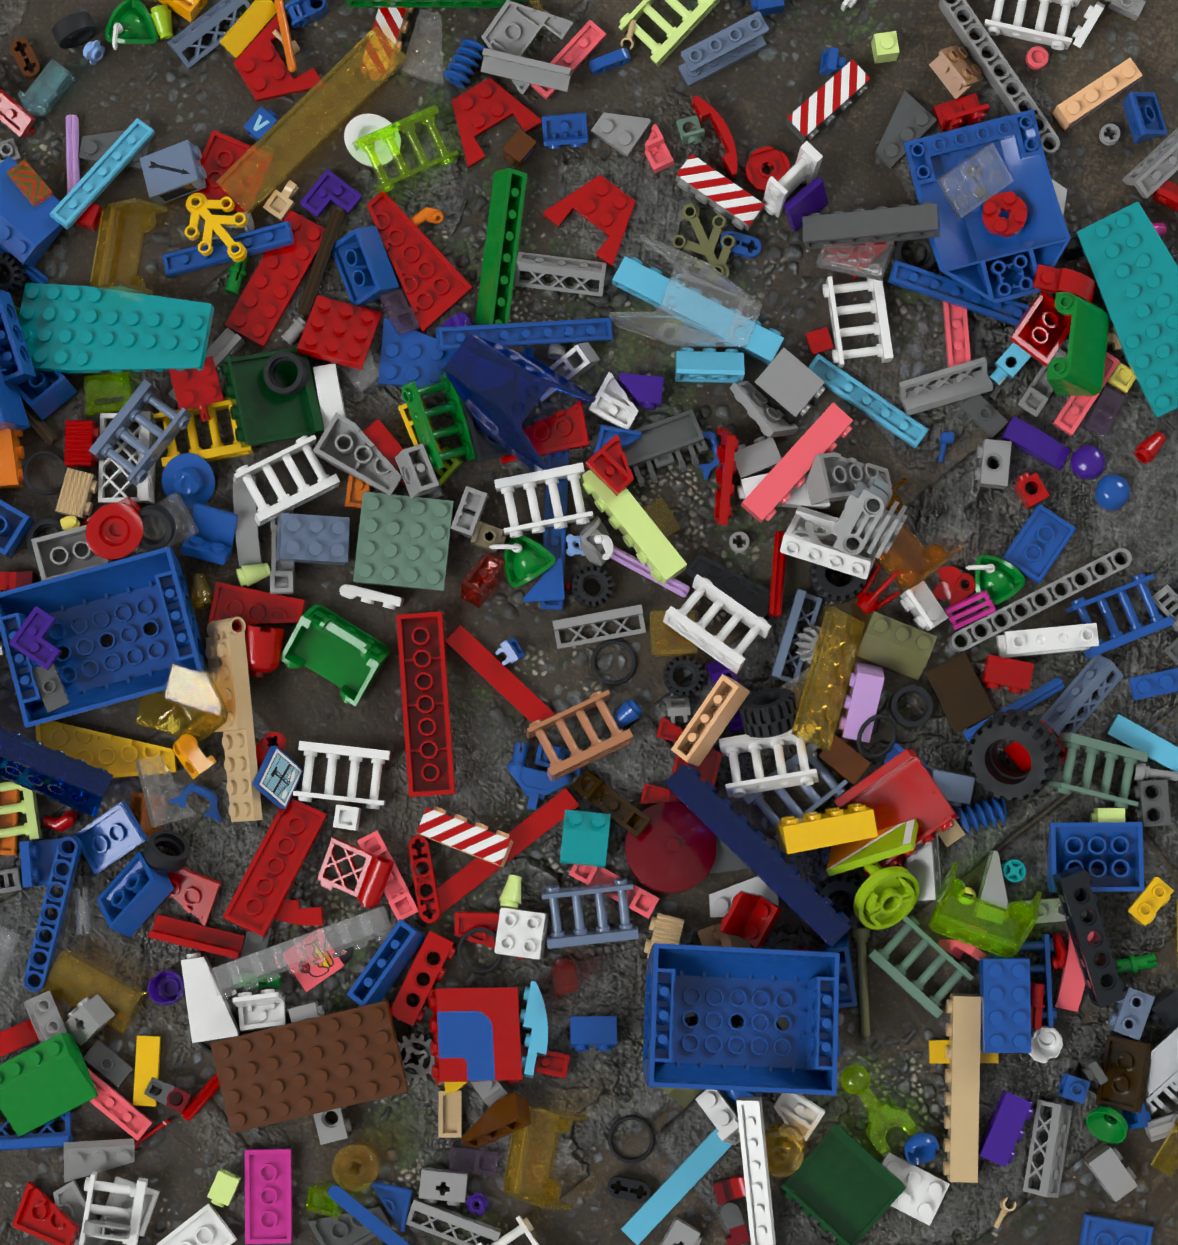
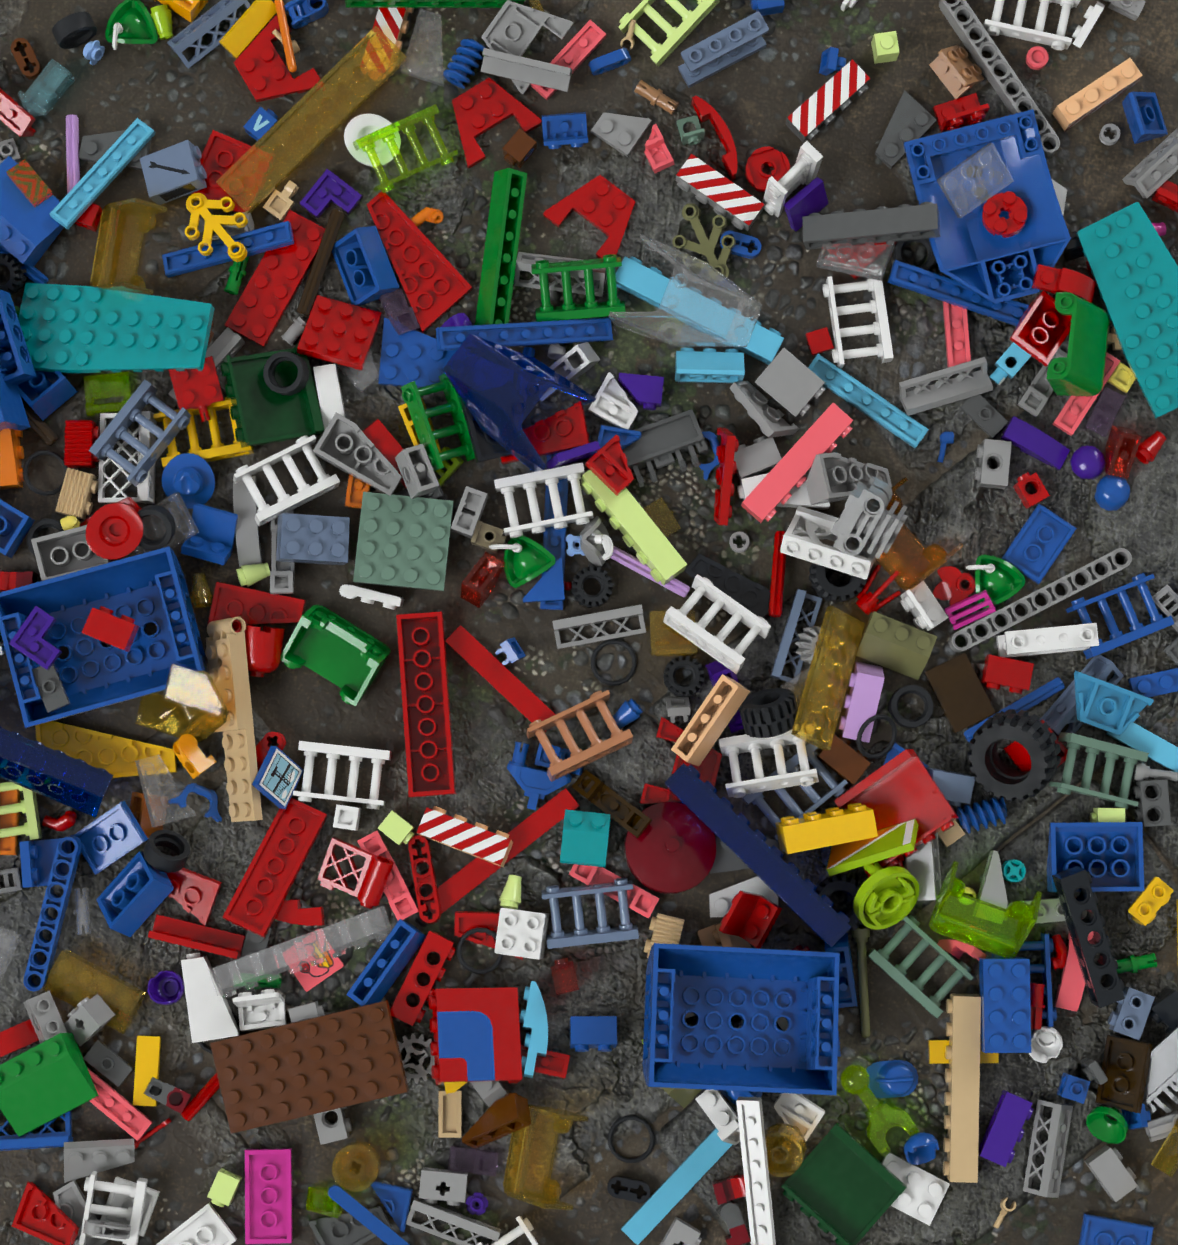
none -> red brick [82,606,139,652]
none -> yellowish green brick [378,810,415,845]
none -> green fence [531,254,626,322]
none -> dark purple tile [546,441,601,469]
none -> medium nougat pin [634,80,679,115]
none -> blue piece [863,1060,918,1098]
none -> dark azure wing [1074,670,1154,736]
none -> clear red slope [1106,425,1142,479]

